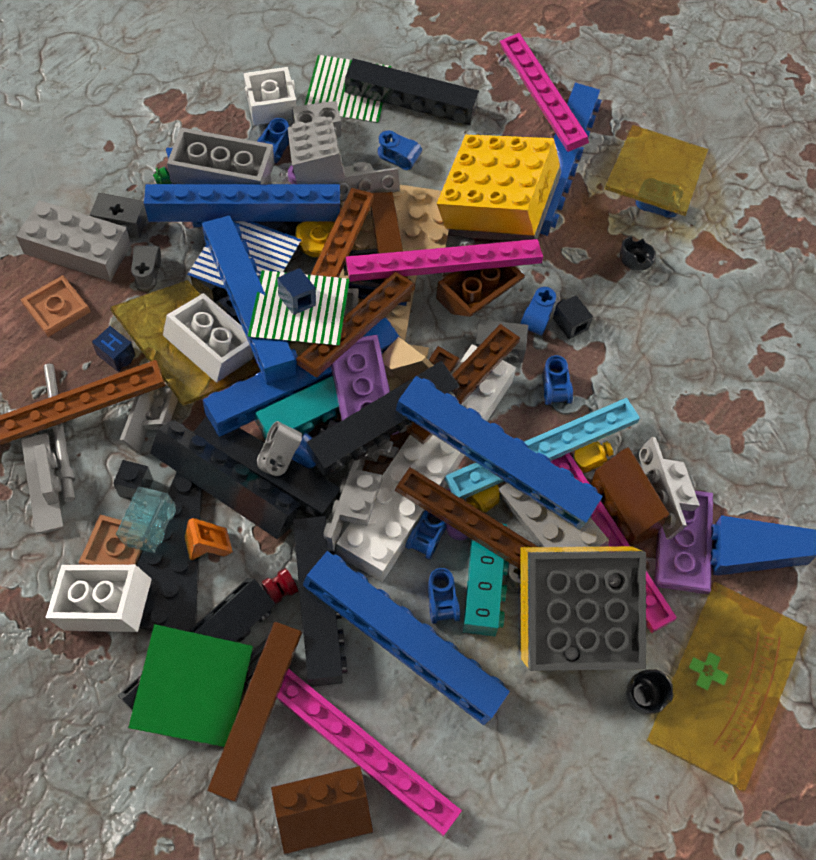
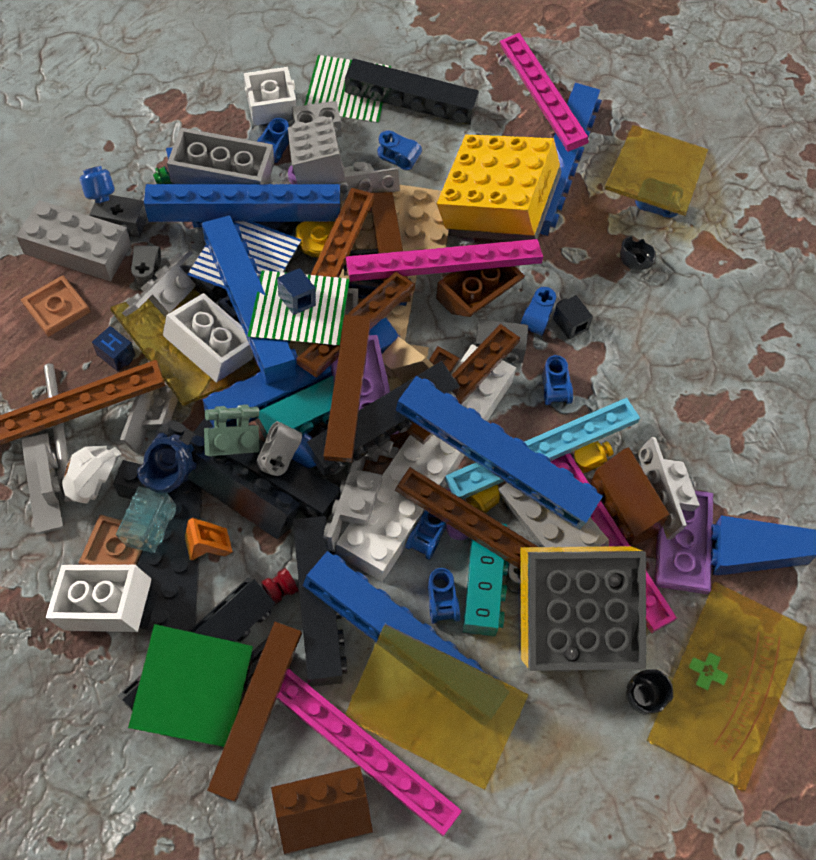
none -> white helmet [62,446,121,503]
none -> blue head [79,166,115,203]
none -> light grey bracket [122,250,196,317]
none -> dark blue hair [137,433,197,493]
none -> sand green plate [204,405,259,456]
none -> reddish brown tile [324,315,371,463]
none -> clear yellow piece [345,624,529,790]

